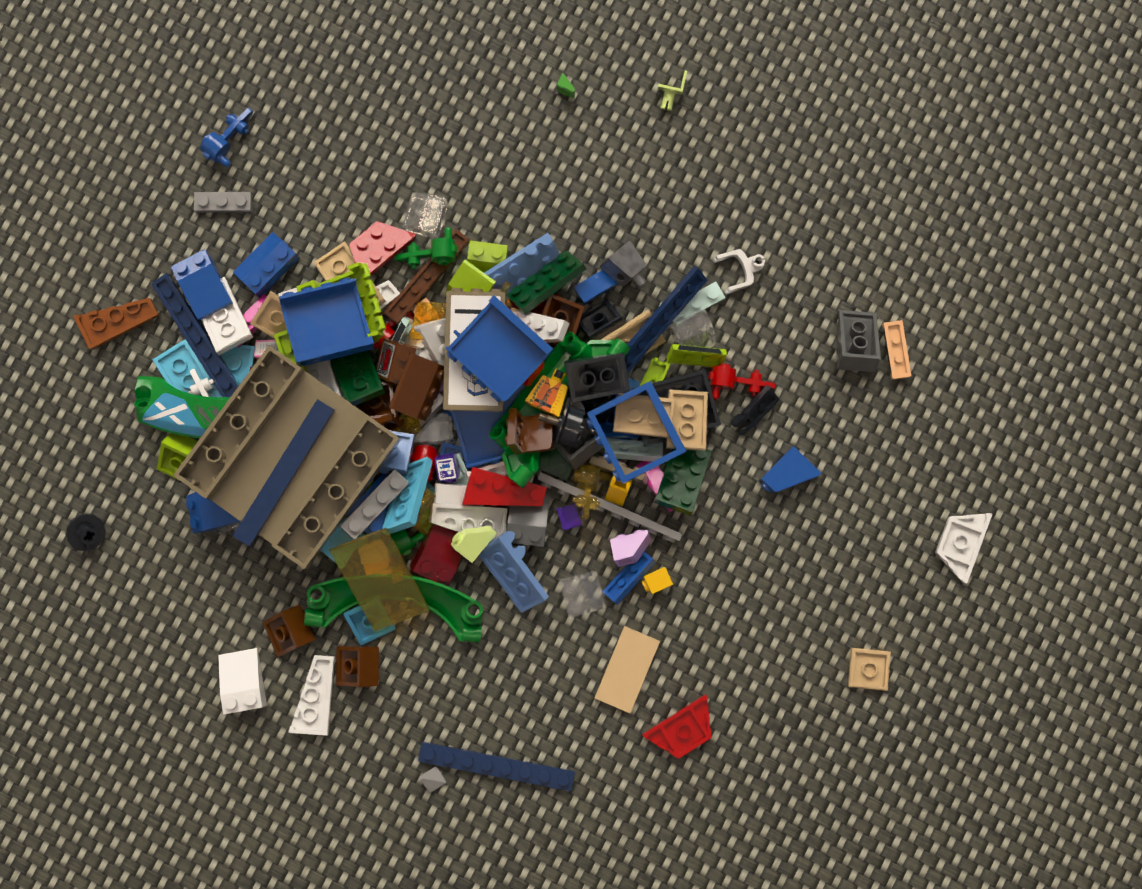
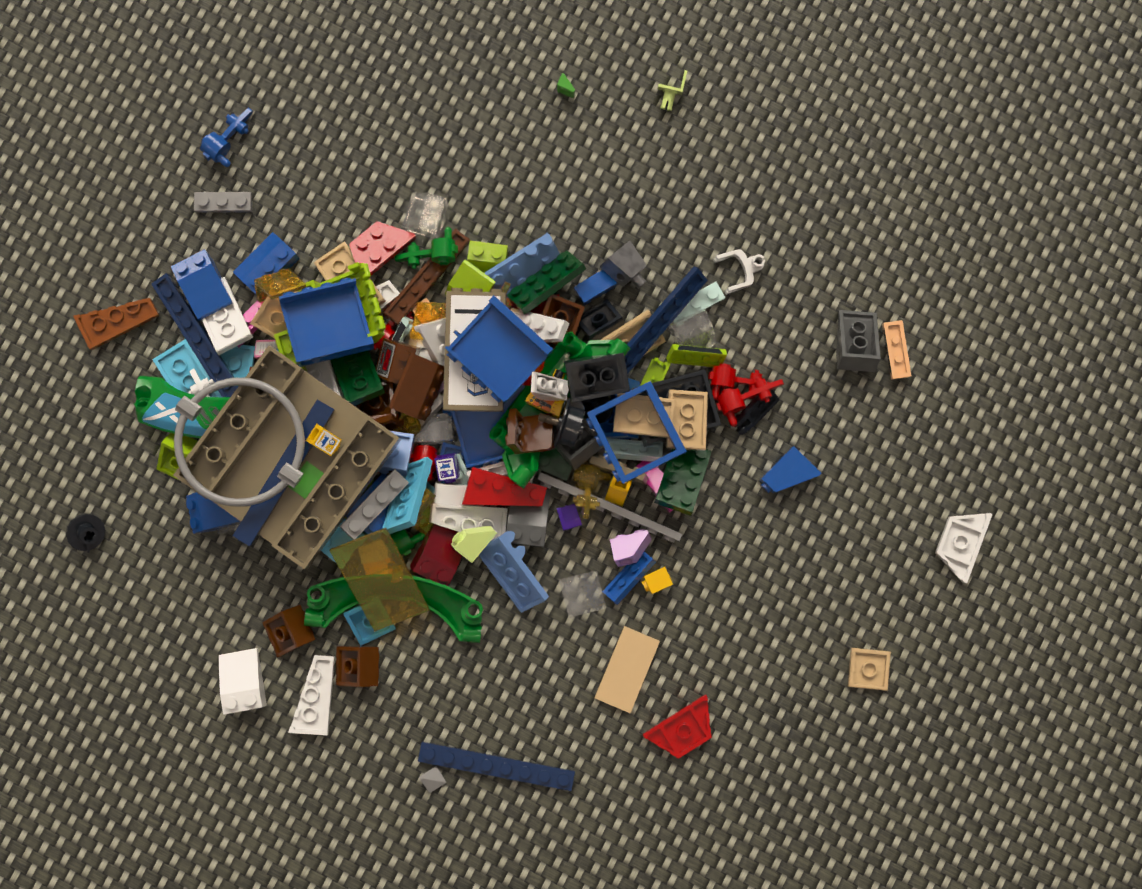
none -> light grey piece [174,378,305,507]
none -> clear yellow bracket [254,268,306,302]
none -> bright green sticker [288,461,324,499]
none -> yellow brick [306,424,342,456]
none -> white slope [531,372,569,401]
none -> red piece [716,377,784,427]

